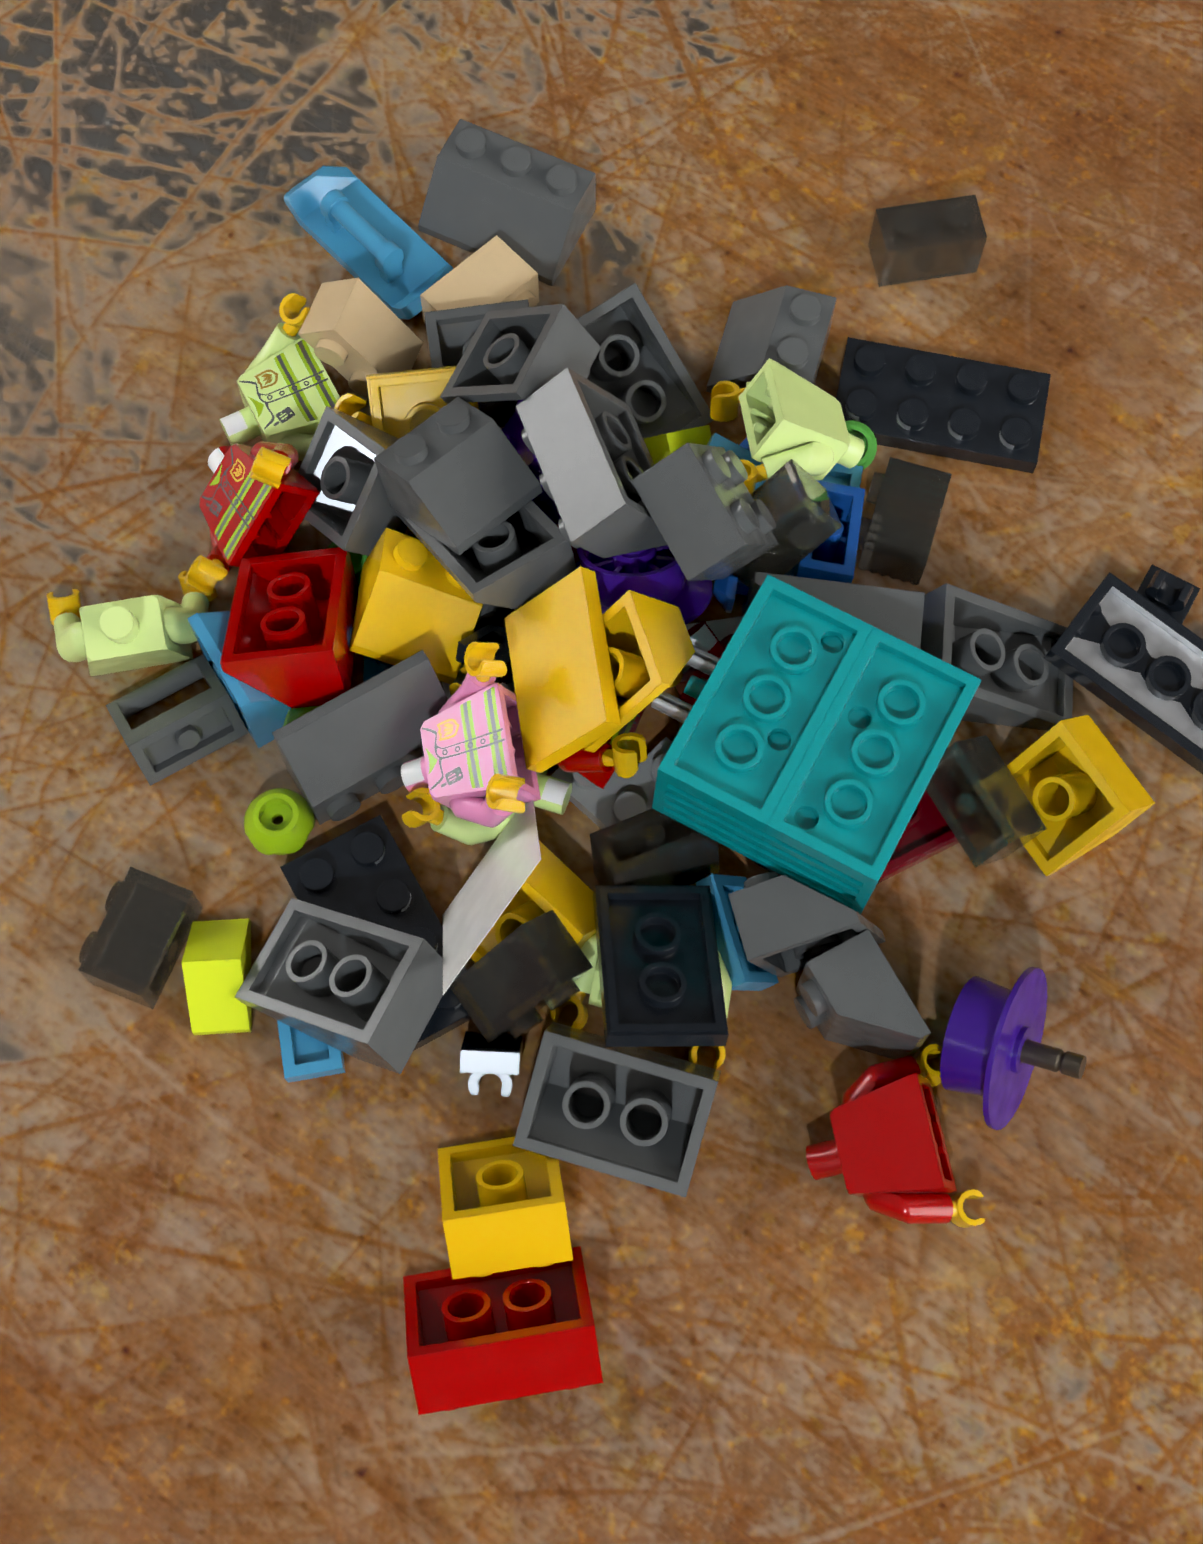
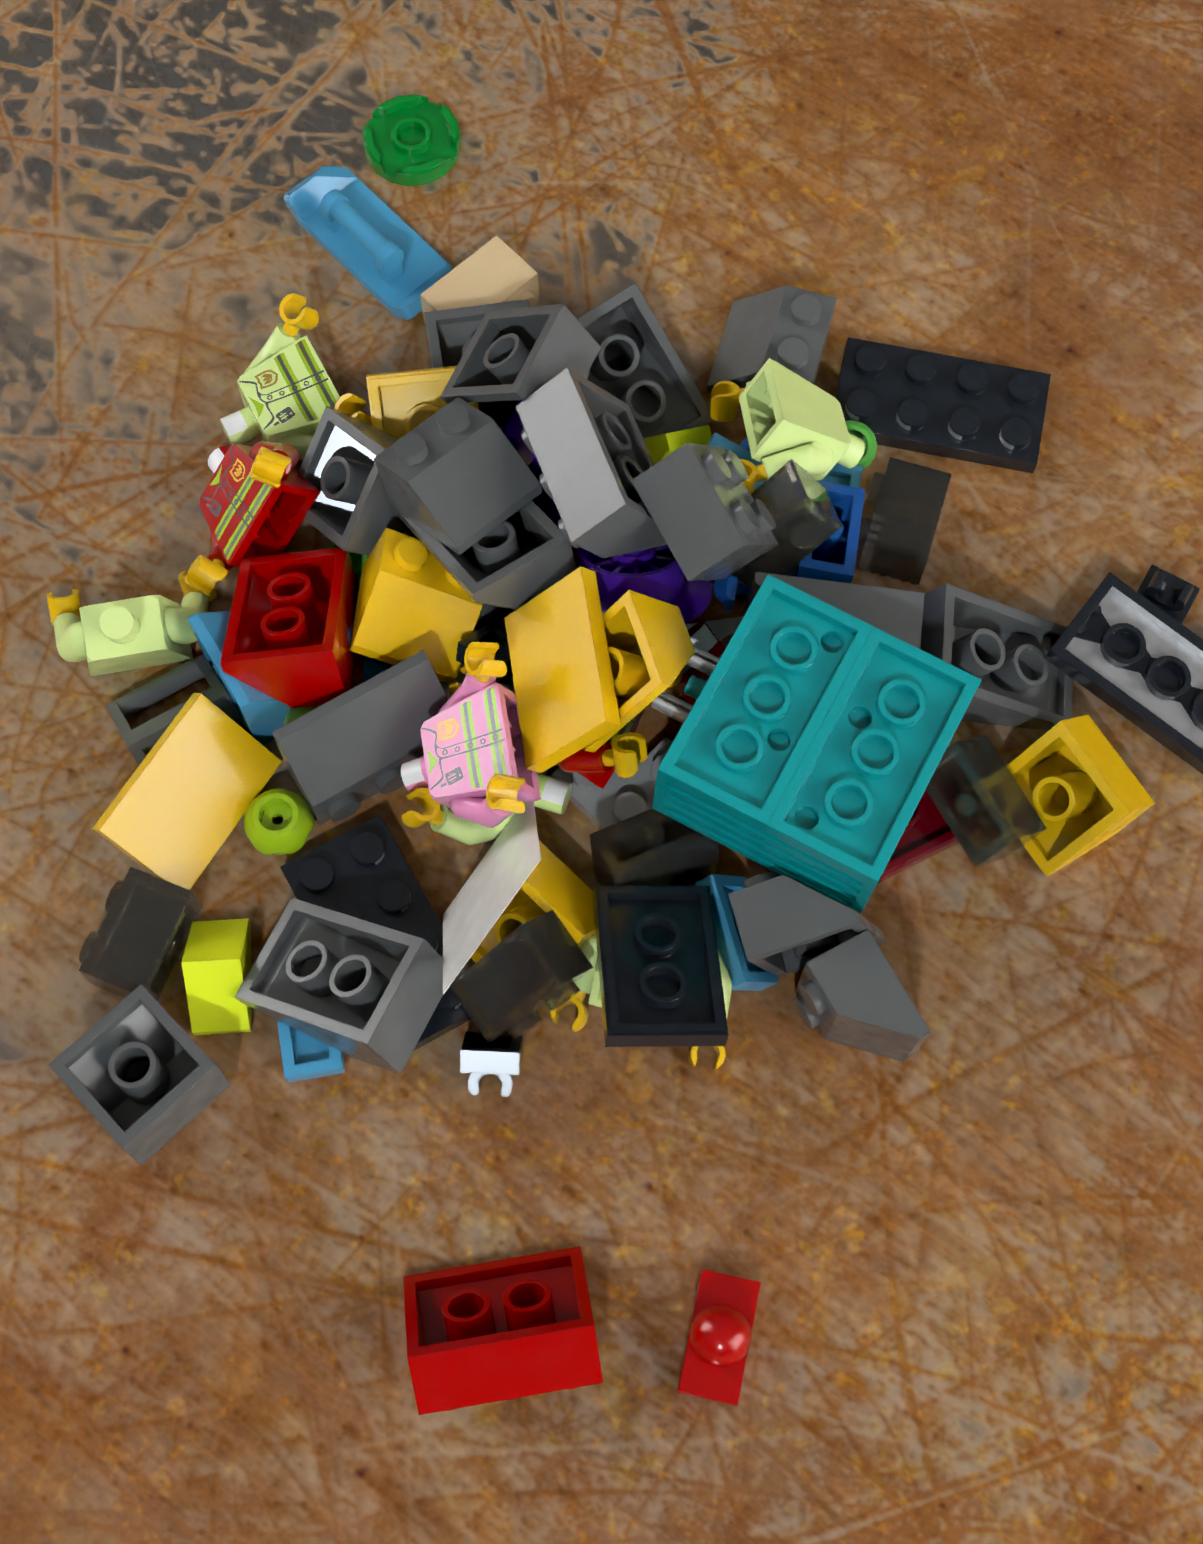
tan brick [298,278,423,397] -> none
dark grey slope [418,119,596,286] -> none
yellow slope [437,1136,573,1280] -> none
dark grey slope [513,1022,721,1197] -> none
red torso [806,1044,985,1228] -> none
clear smoke brick [868,195,987,287] -> none
dark purple piece [940,967,1087,1130] -> none
none -> dark grey slope [48,984,231,1166]
none -> yellow tile [92,693,282,896]
none -> green tile [362,94,461,186]
none -> red tile [677,1269,761,1407]

